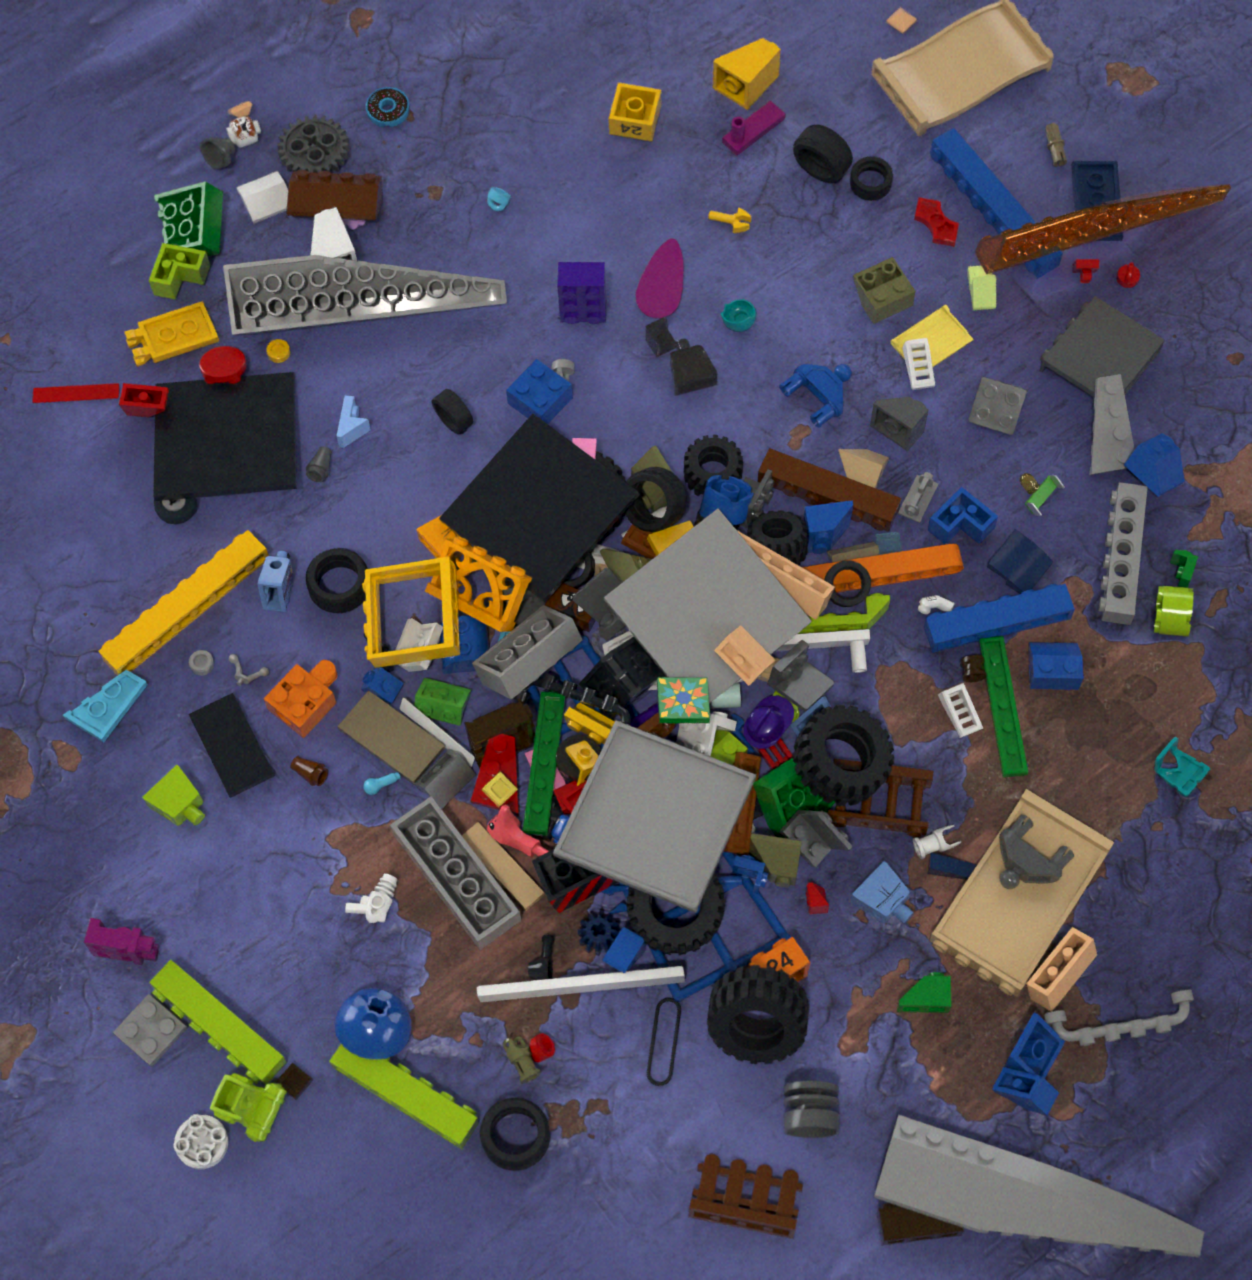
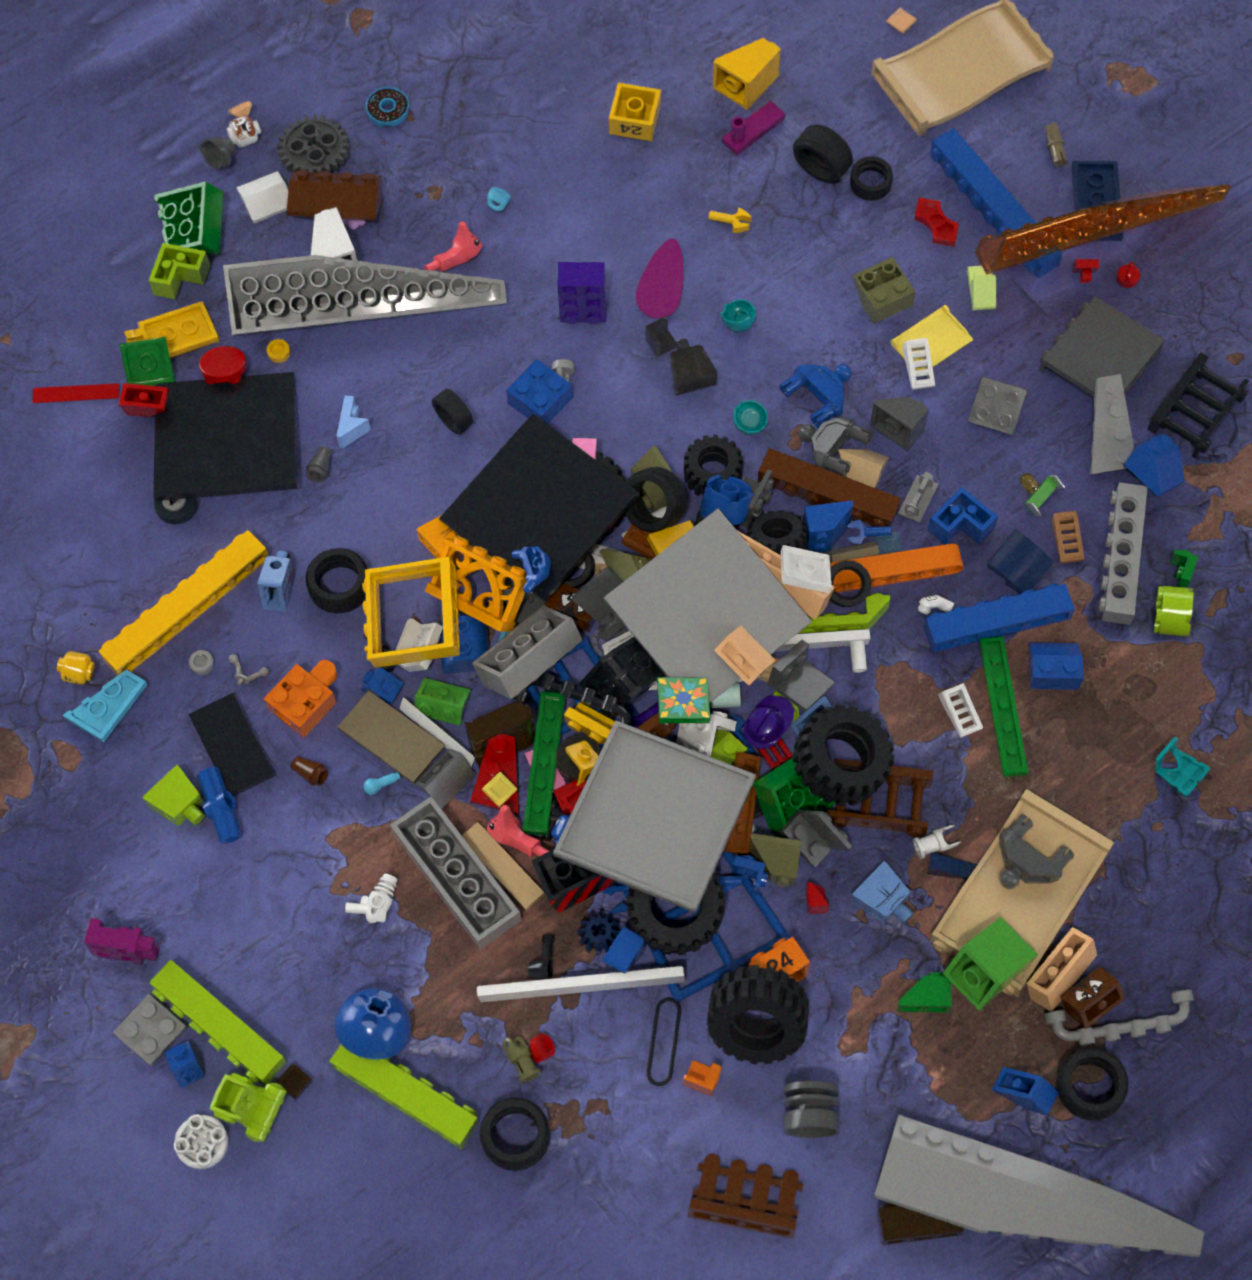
dark brown wheel [960,655,987,683] -> none
blue slope [1005,1013,1065,1079] -> none
none -> yellow head [57,651,95,685]
none -> green tile [119,336,175,386]
none -> blue bracket [165,1040,204,1088]
none -> blue piece [197,767,242,844]
none -> coral animal [424,221,482,272]
none -> blue piece [512,546,551,593]
none -> orange panel [683,1061,722,1096]
none -> teal hair [733,400,768,435]
none -> white tile [780,545,832,593]
none -> dark grey connector [798,417,874,476]
none -> blue bar [847,520,892,544]
none -> bright green slope [943,917,1038,1011]
none -> medium nougat slope [1051,511,1085,564]
none -> black tyre [1056,1048,1129,1121]
none -> reddish brown brick [1060,967,1126,1029]
none -> black fence [1147,353,1249,459]

